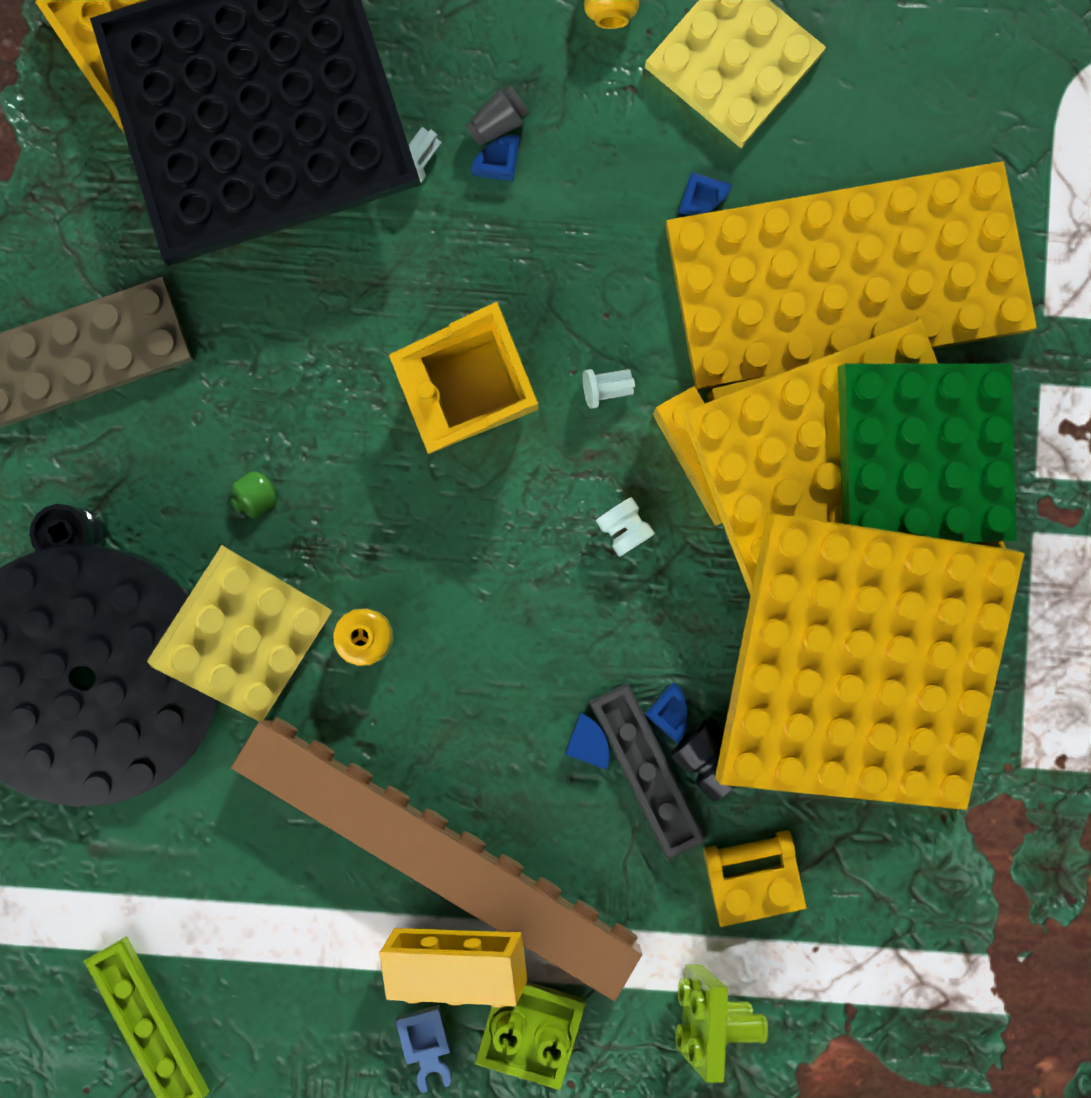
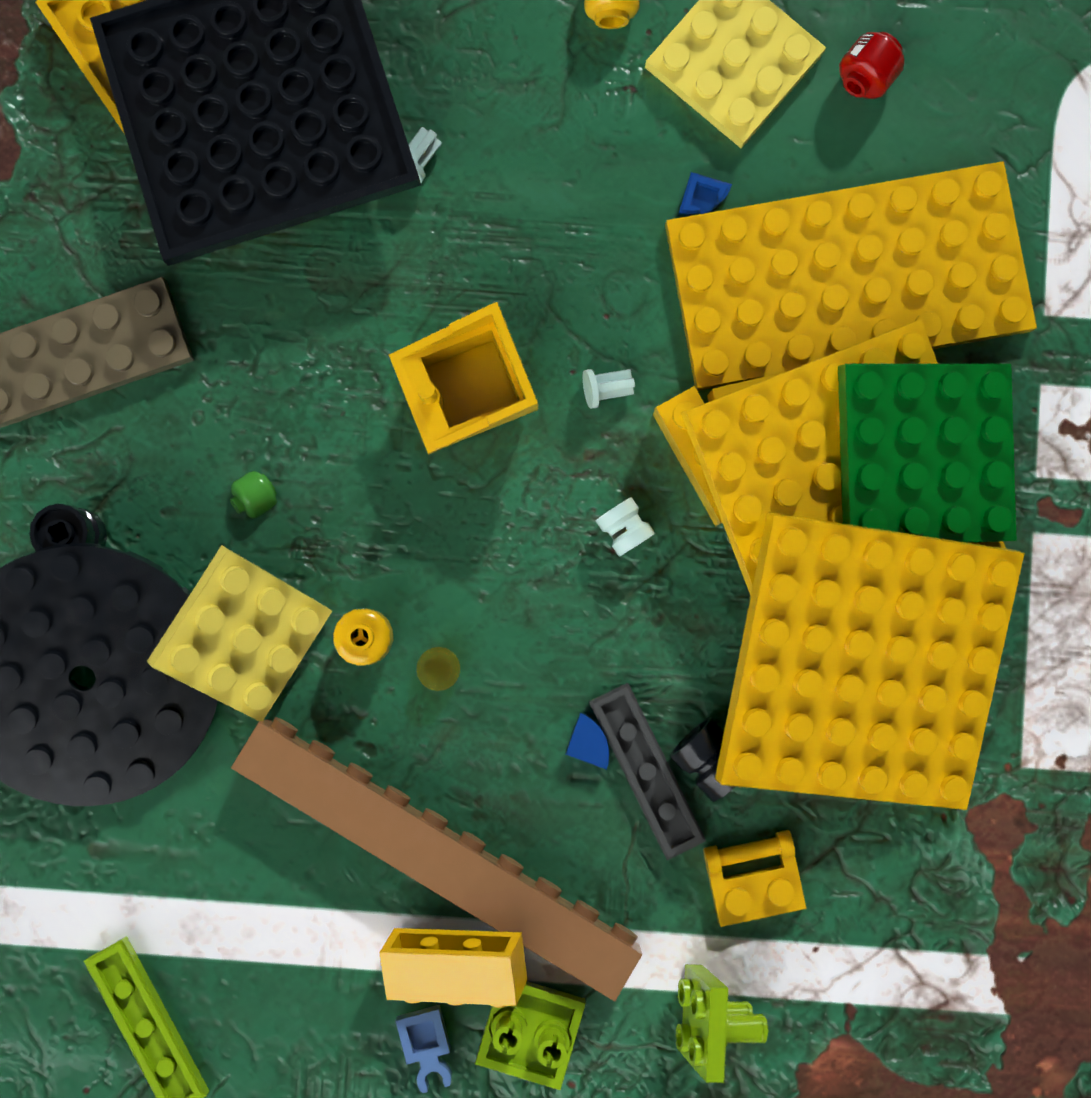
dark grey cone [464,85,530,147] -> none
blue tile [471,135,520,182] -> none
blue tile [644,681,688,744] -> none
none -> clear yellow plate [417,647,461,691]
none -> red head [839,32,904,99]

